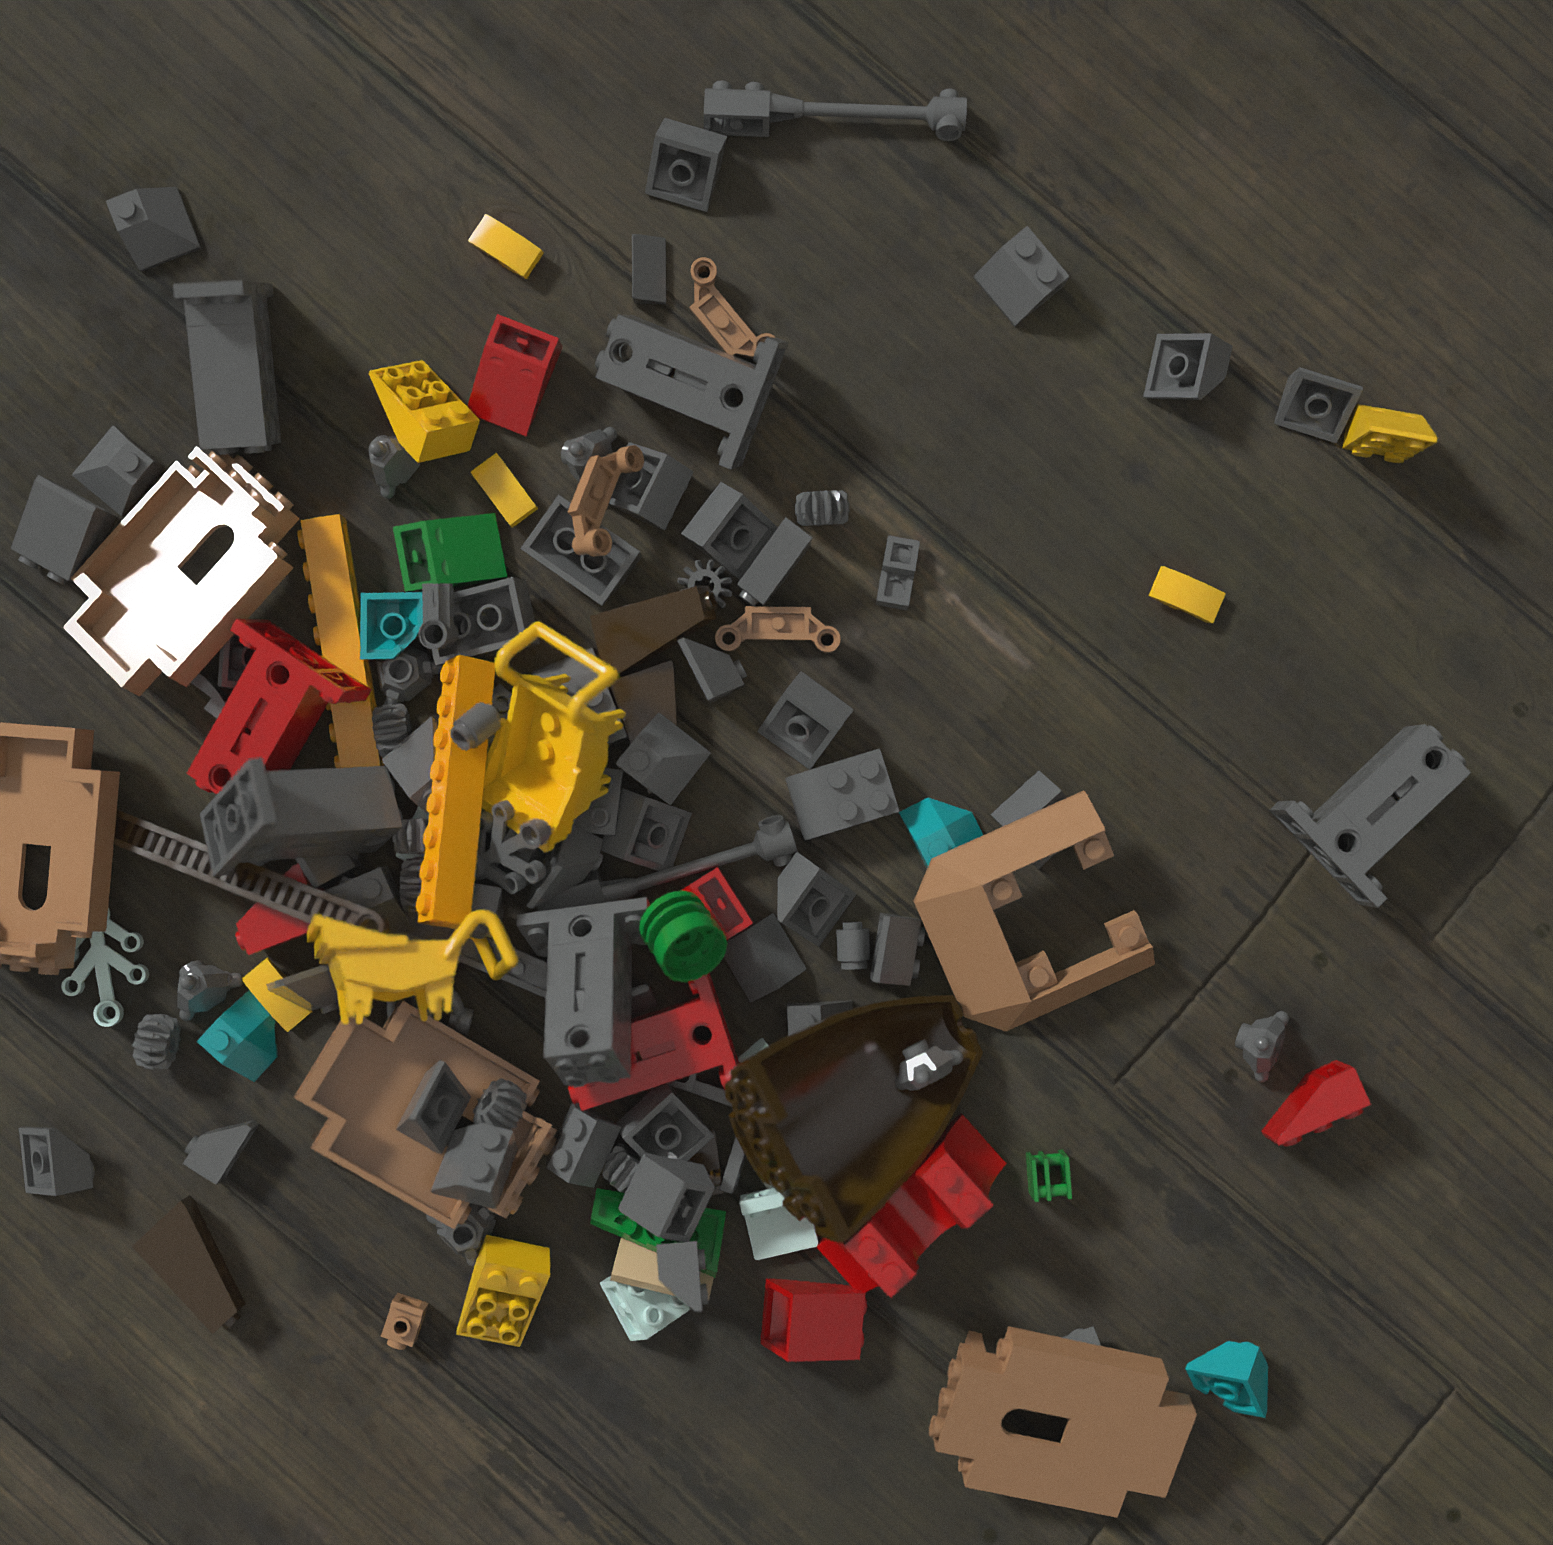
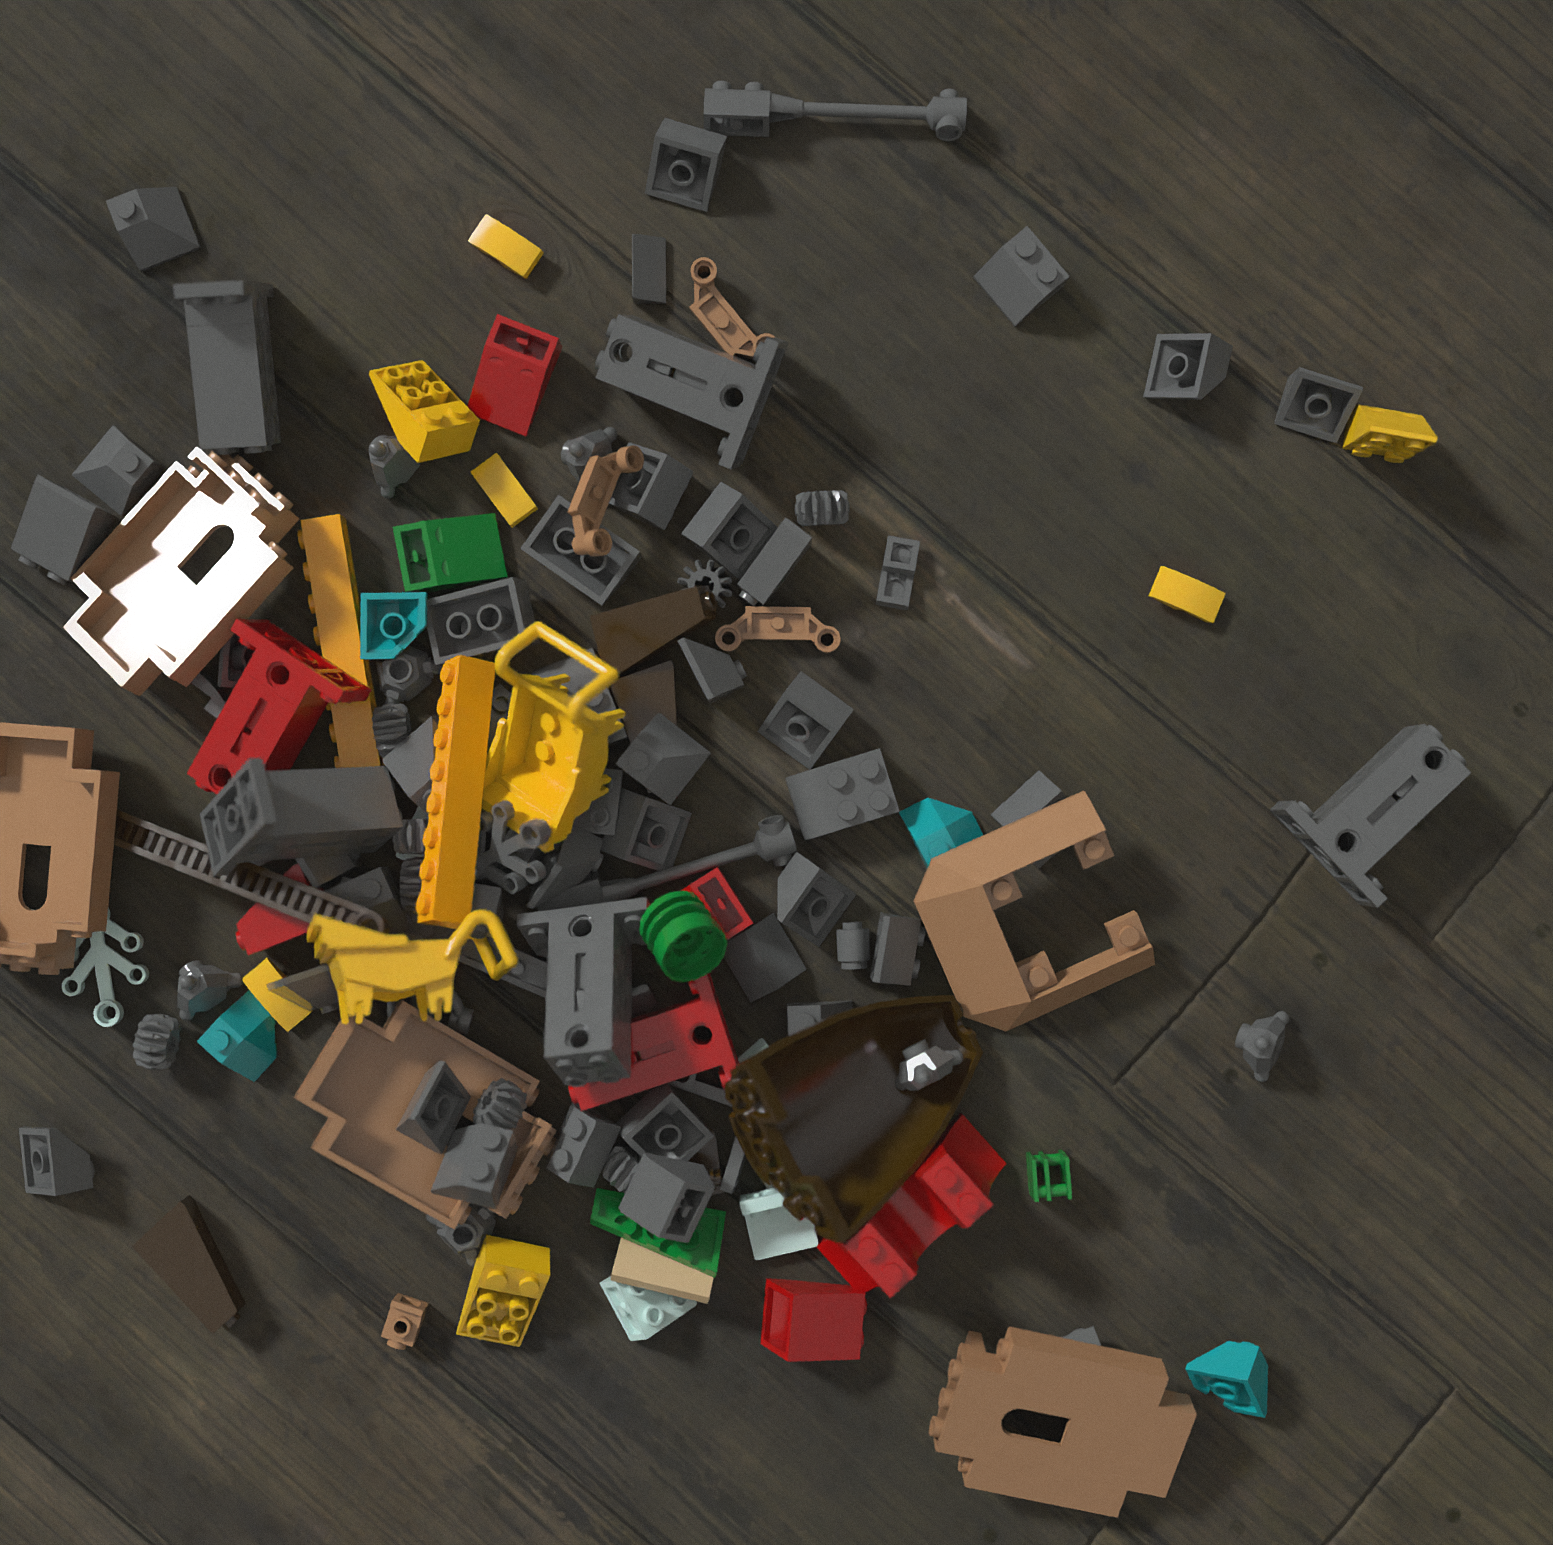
dark grey slope [183,1120,260,1185] -> none
dark grey piece [418,583,458,649] -> none
dark grey brick [450,702,500,750] -> none
dark grey slope [656,1241,708,1313] -> none
red slope [1262,1060,1371,1147] -> none

